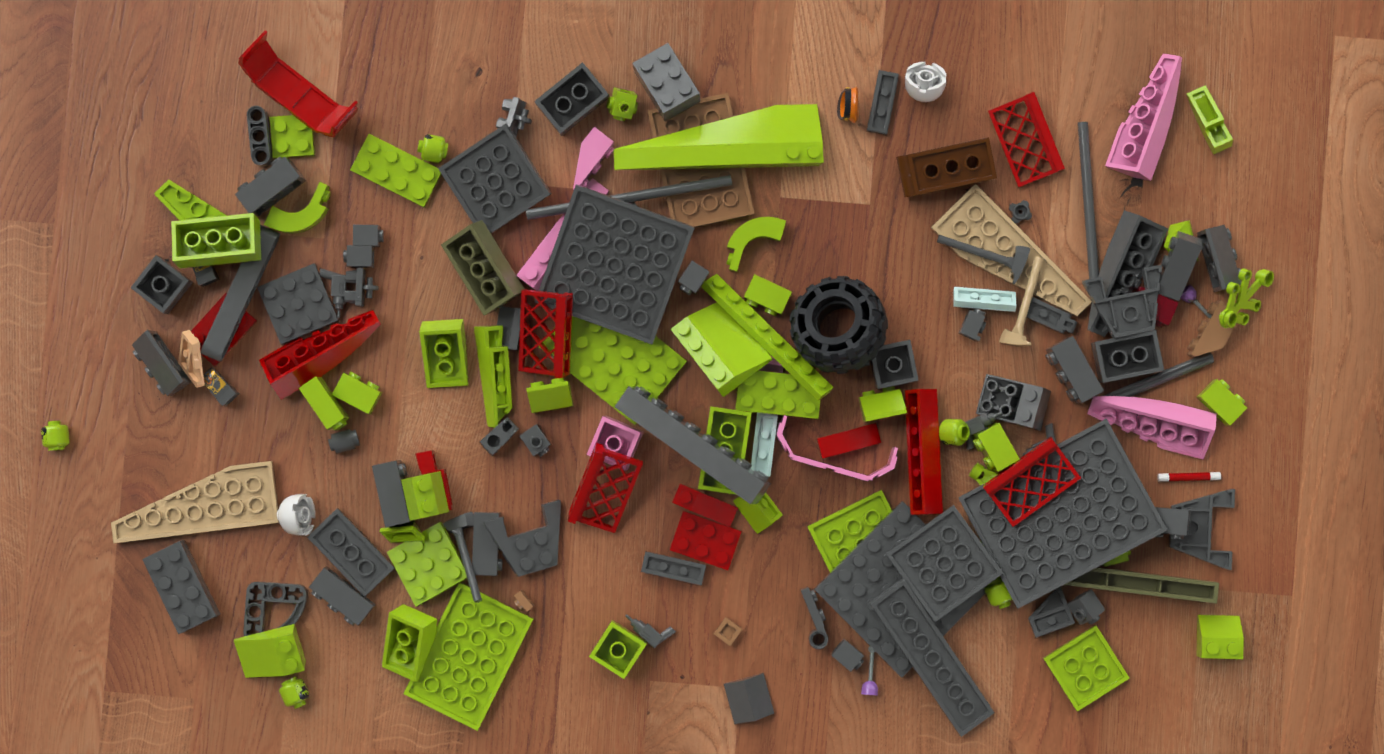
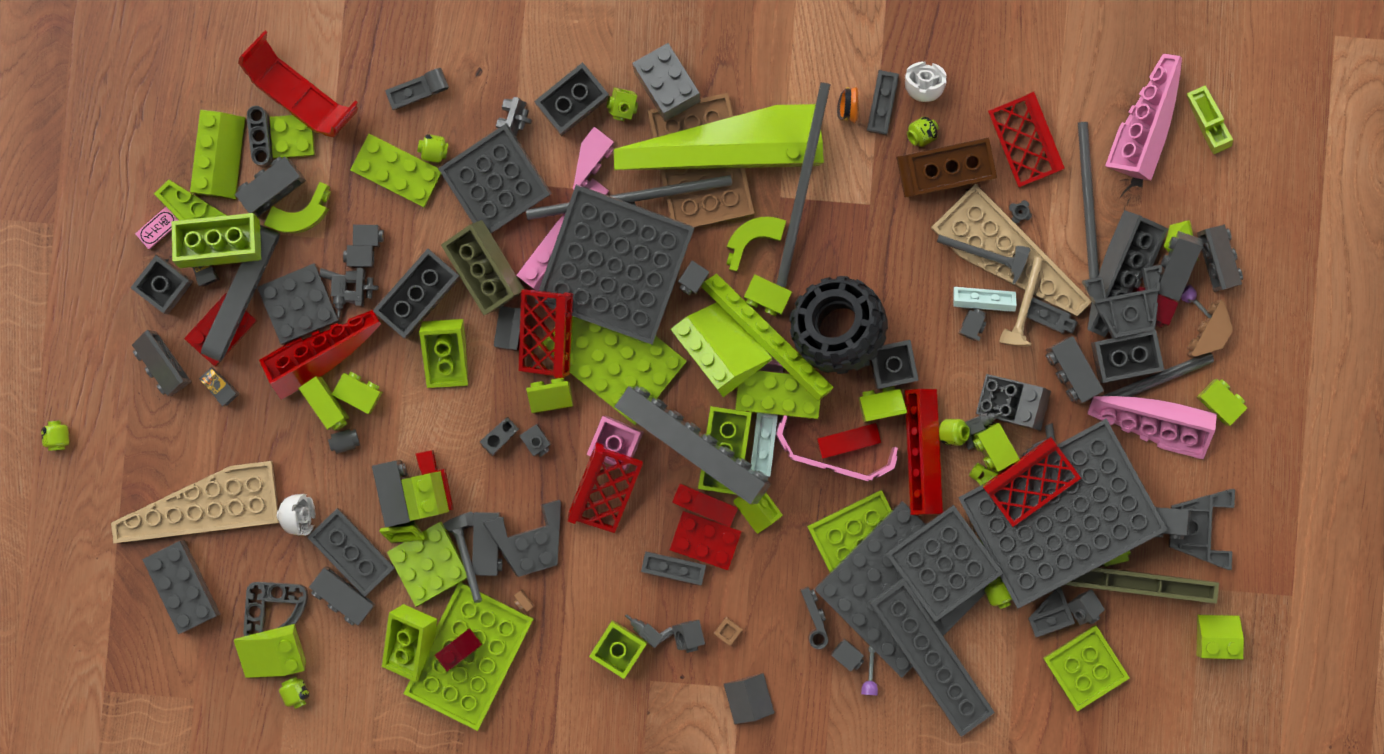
light nougat wing [178,330,205,388] -> none
lime wedge [474,325,512,428] -> none
red bar [1157,472,1221,482] -> none
lime plant [1219,268,1274,328] -> none
none -> bright pink tile [135,207,179,250]
none -> lime slope [190,110,246,199]
none -> dark grey brick [373,249,461,339]
none -> dark grey plate [385,68,449,111]
none -> dark red slope [435,628,482,671]
none -> dark grey brick [672,620,705,653]
none -> dark grey piece [776,82,831,287]
none -> lime head [907,117,939,147]

